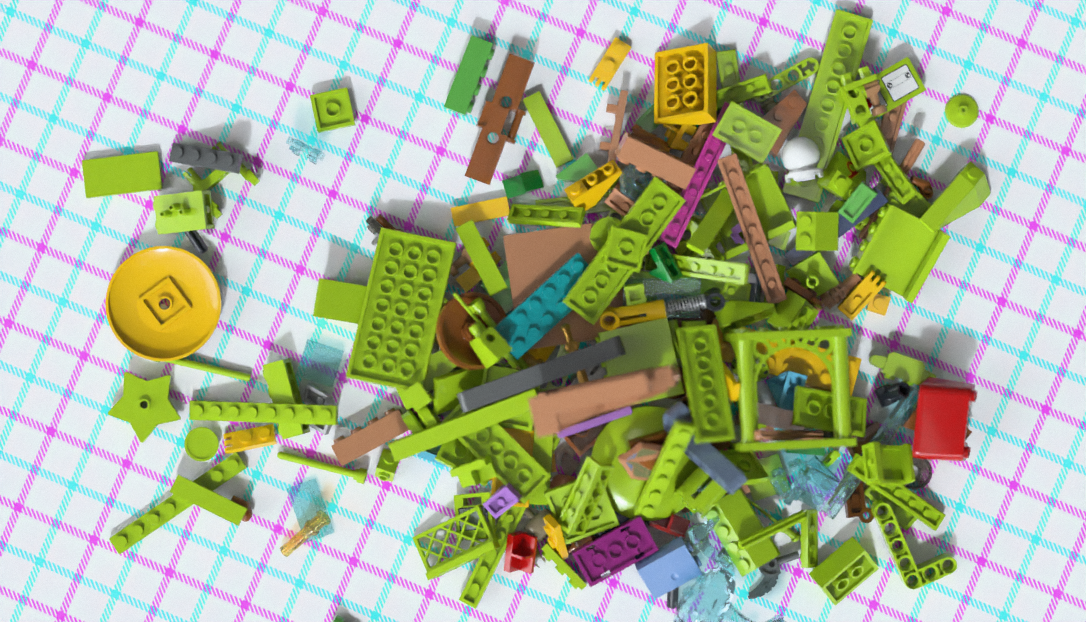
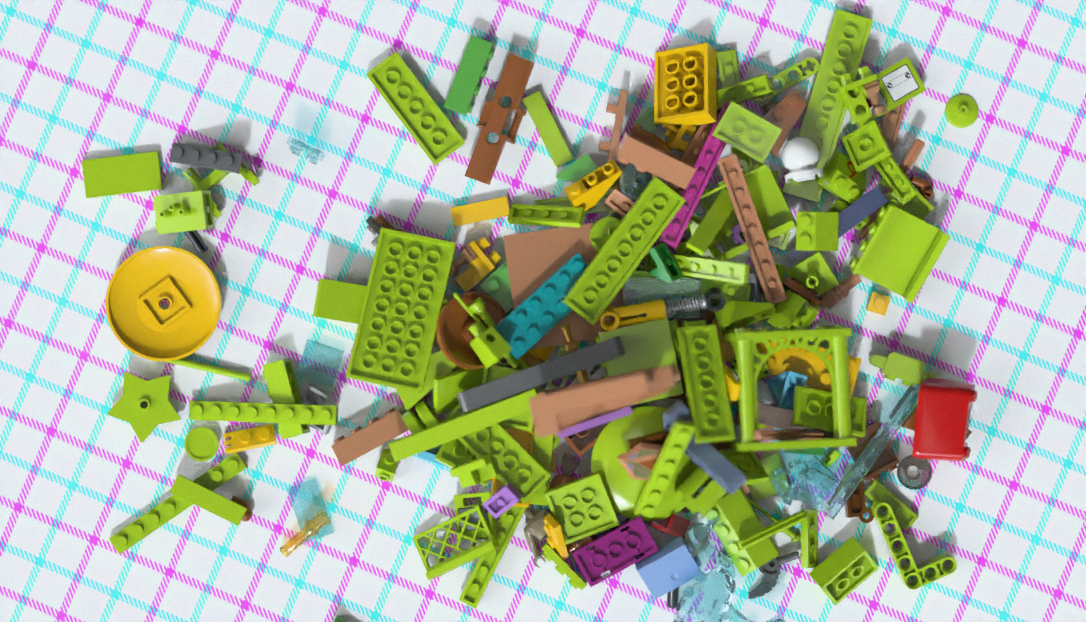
lime piece [277,451,368,484] -> none
lime plate [310,87,356,133] -> none
lime panel [403,382,434,411] -> none
lime tile [455,220,508,296] -> none
green slope [502,169,544,199] -> none
red panel [504,531,538,574] -> none
lime fence [557,456,615,535] -> none
yellow hinge [588,37,632,91] -> none
lime tile [601,225,649,273] -> none
lime plate [624,282,646,306] -> none
yellow hinge [837,270,887,321] -> none
bright green tile [838,181,878,224] -> none
lime tile [846,454,946,531] -> none
lime panel [862,442,915,485] -> none
black piece [874,381,911,408] -> none
lime wedge [919,161,991,233] -> none
none -> lime plate [366,52,465,166]

